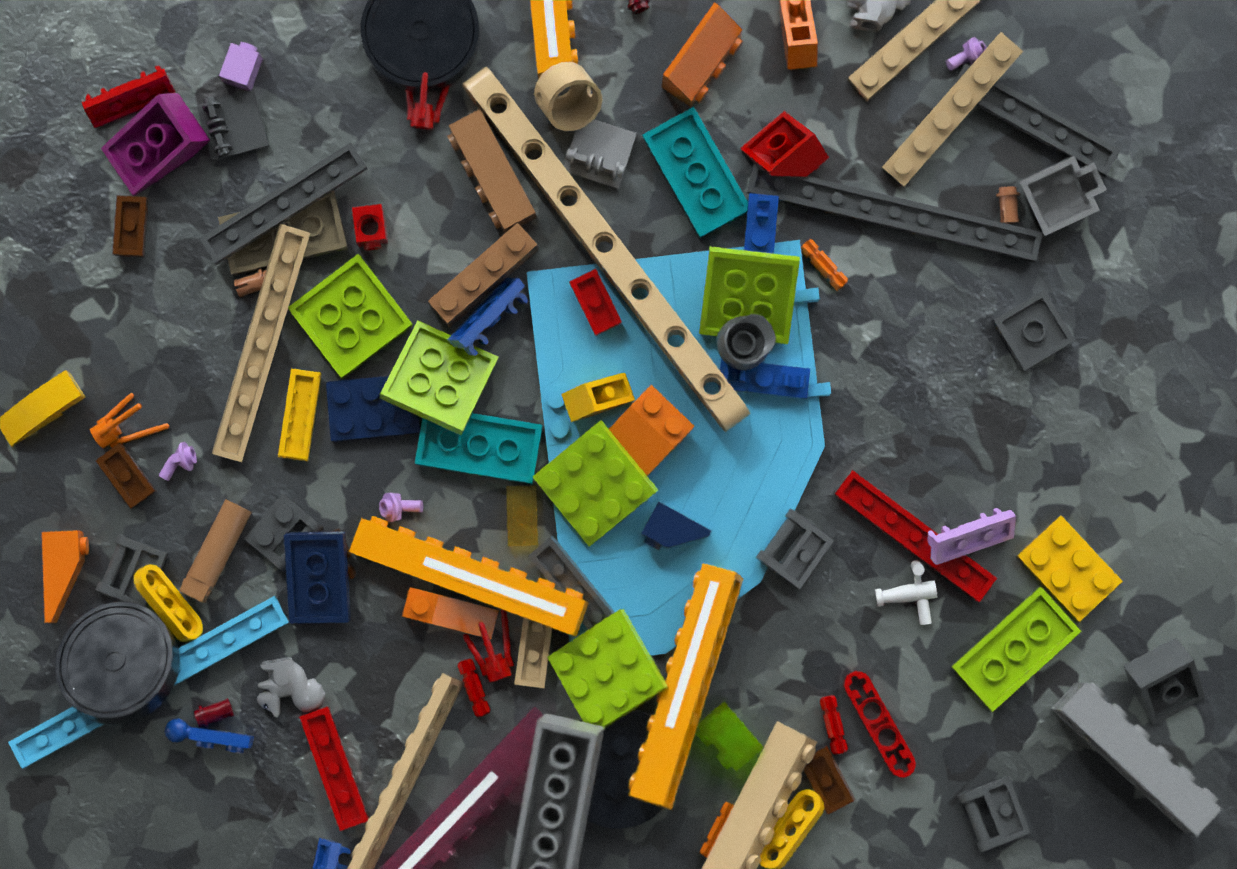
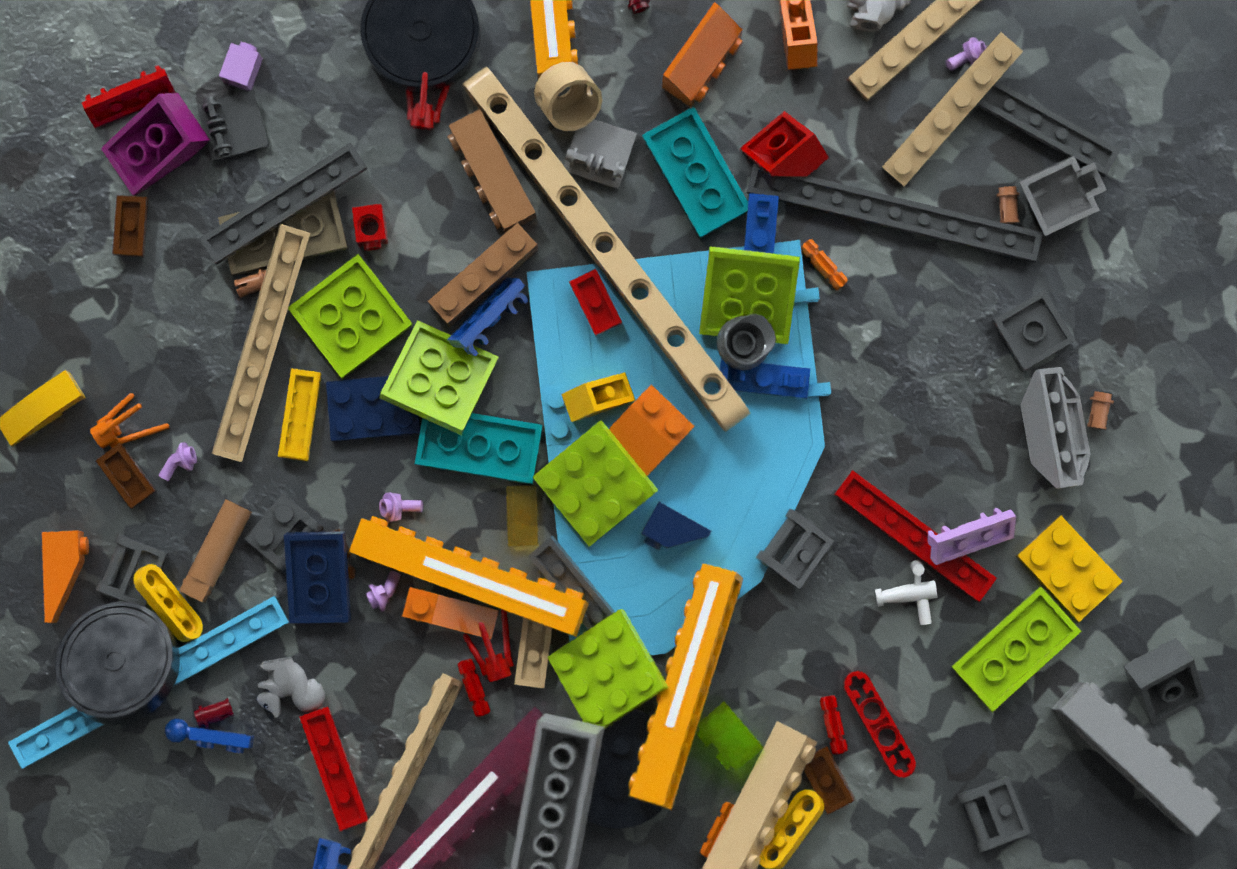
none -> lavender plate [366,571,401,612]
none -> light grey wedge [1020,367,1091,489]
none -> nougat pin [1087,391,1114,430]

